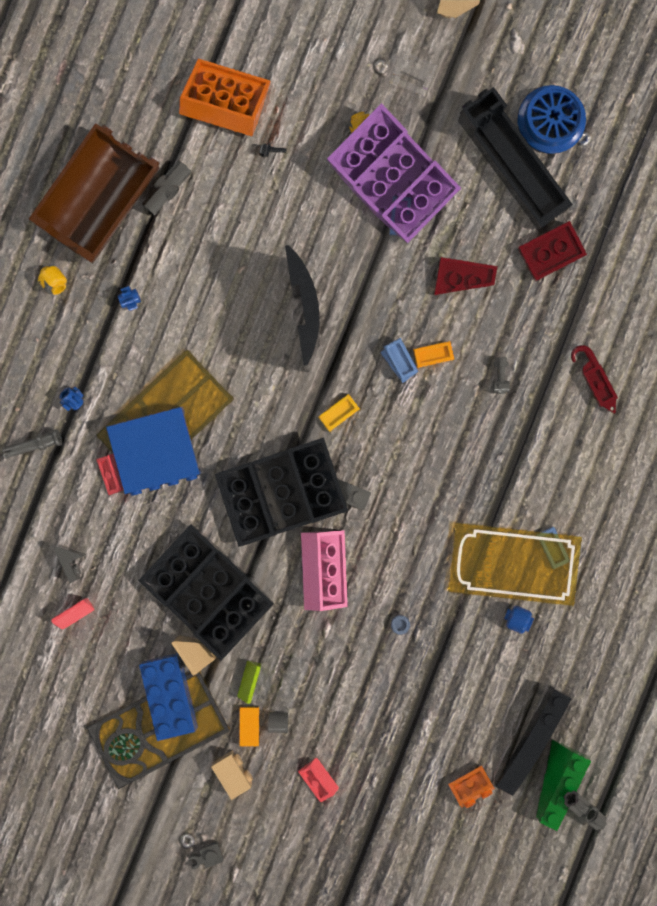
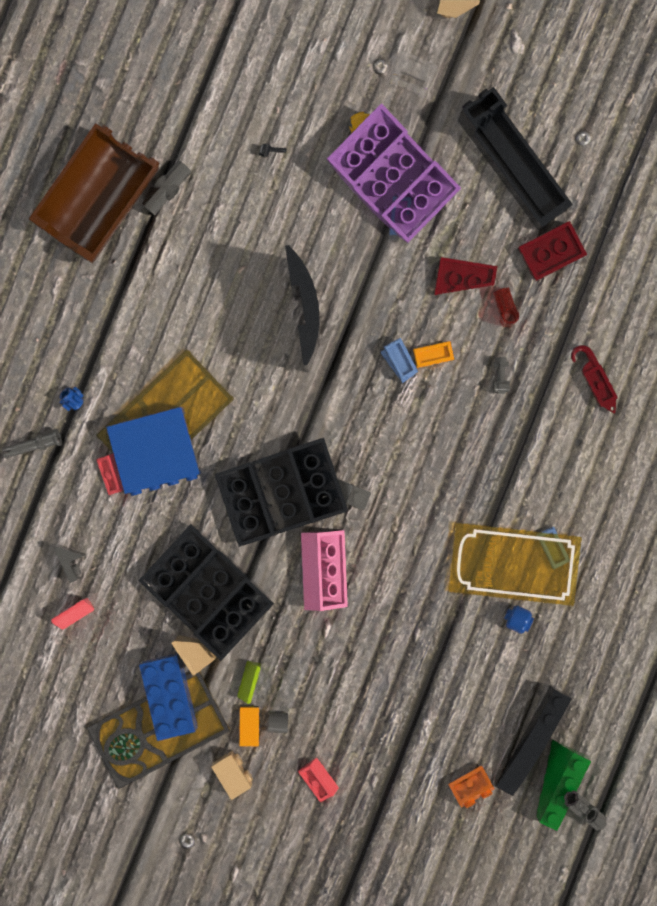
yellow head [38,266,67,295] -> none
blue gear [118,286,141,311] -> none
orange slope [179,58,271,136] -> none
dark grey plate [188,841,224,869] -> none
yellow tile [318,394,360,432] -> none
sand blue tile [391,615,410,635] -> none
blue piece [517,85,586,154] -> none
none -> clear red piece [493,287,519,328]

